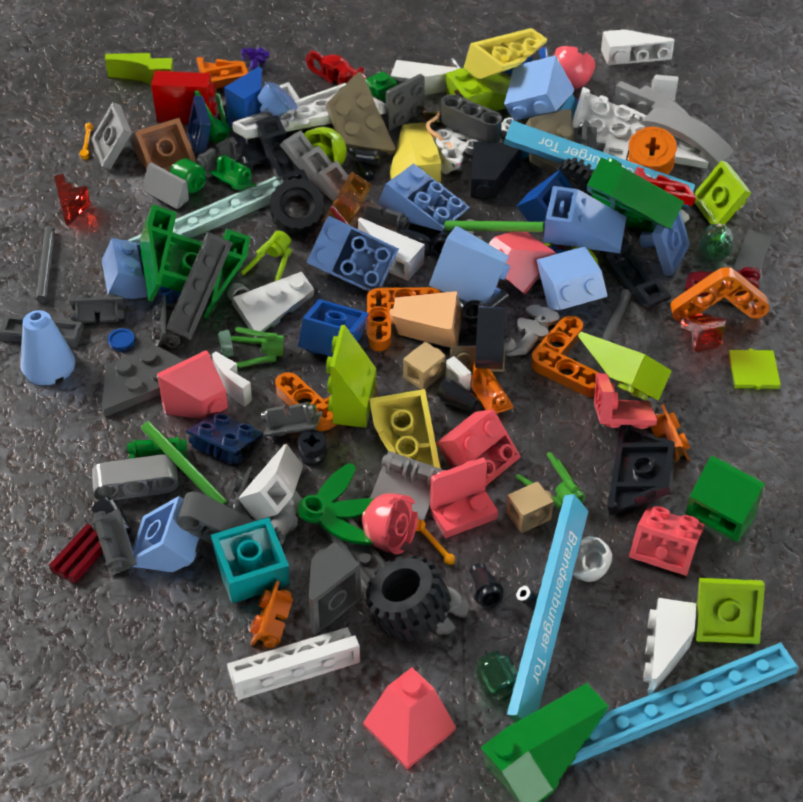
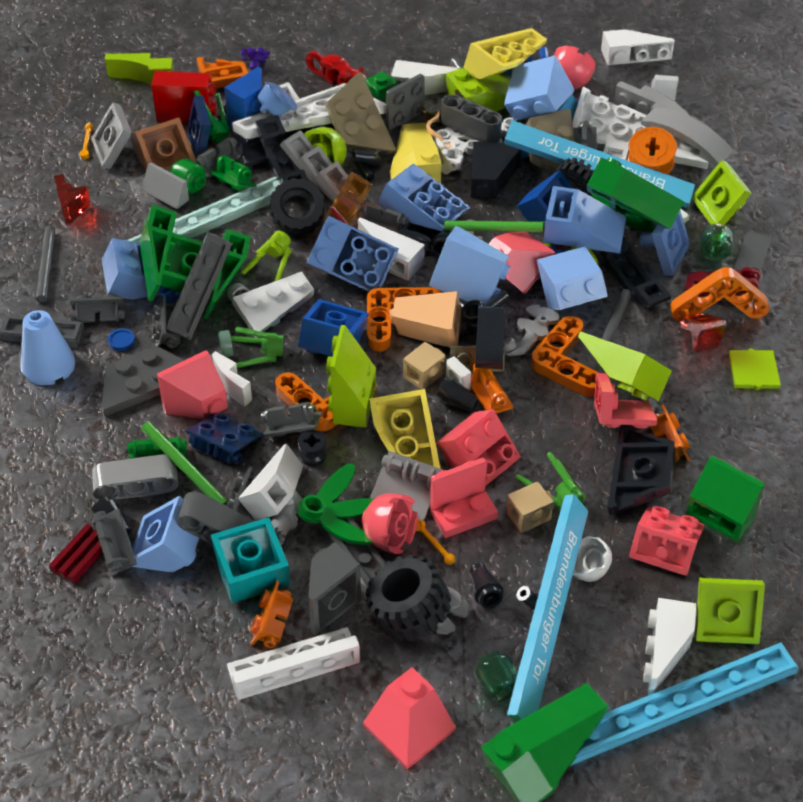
red wing [634,167,697,206] -> none

